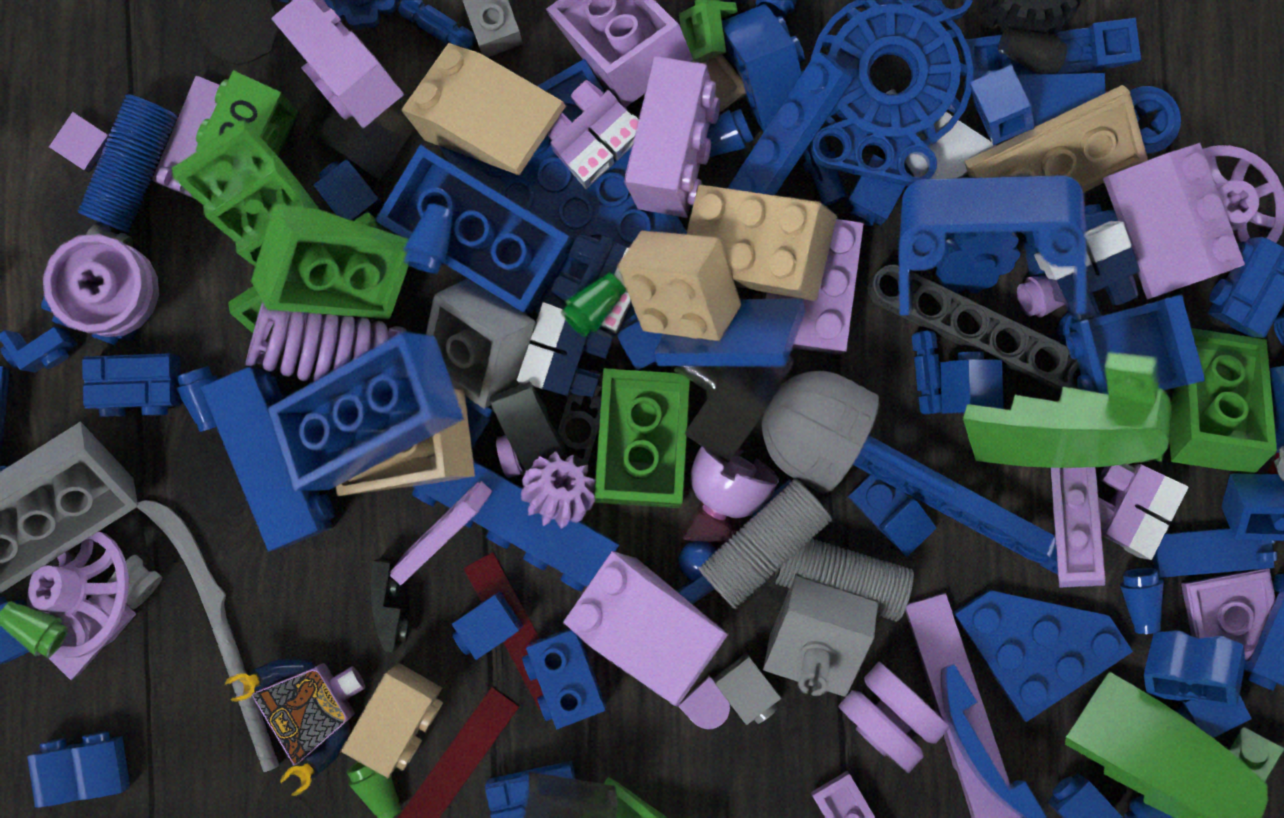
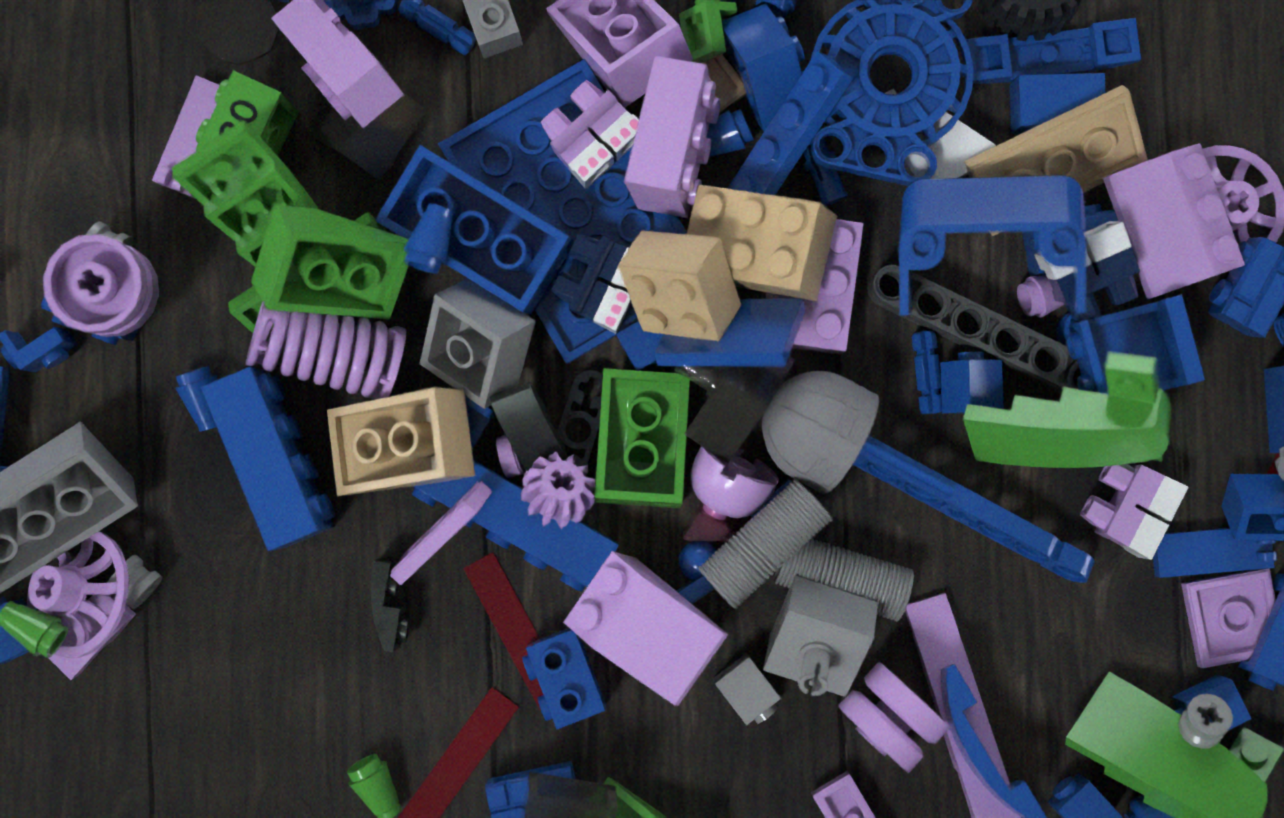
blue brick [27,731,130,808] -> none
lavender tile [49,112,109,173] -> none
blue piece [77,94,178,233] -> none
blue brick [82,353,182,417] -> none
light grey piece [137,500,280,772] -> none
torso [225,659,365,796] -> none
blue brick [268,332,464,491] -> none
blue brick [313,159,384,221] -> none
tan brick [341,663,444,778] -> none
tan slope [401,43,566,175] -> none
blue brick [452,591,524,660] -> none
hips [517,302,613,397] -> none
green cone [561,272,626,337] -> none
lavender tile [679,676,730,729] -> none
blue brick [844,154,911,226] -> none
blue slope [847,474,937,557] -> none
blue plant [935,232,1020,294] -> none
blue plate [952,589,1133,722] -> none
brick [970,65,1034,145] -> none
clear smoke cone [998,28,1067,74] -> none
lavender plate [1051,467,1105,587] -> none
blue cone [1120,568,1164,634] -> none
blue gear [1130,86,1181,154] -> none
blue brick [1144,630,1245,707] -> none
bright green slope [1170,328,1277,474] -> none
none -> light grey wheel [1178,694,1233,749]

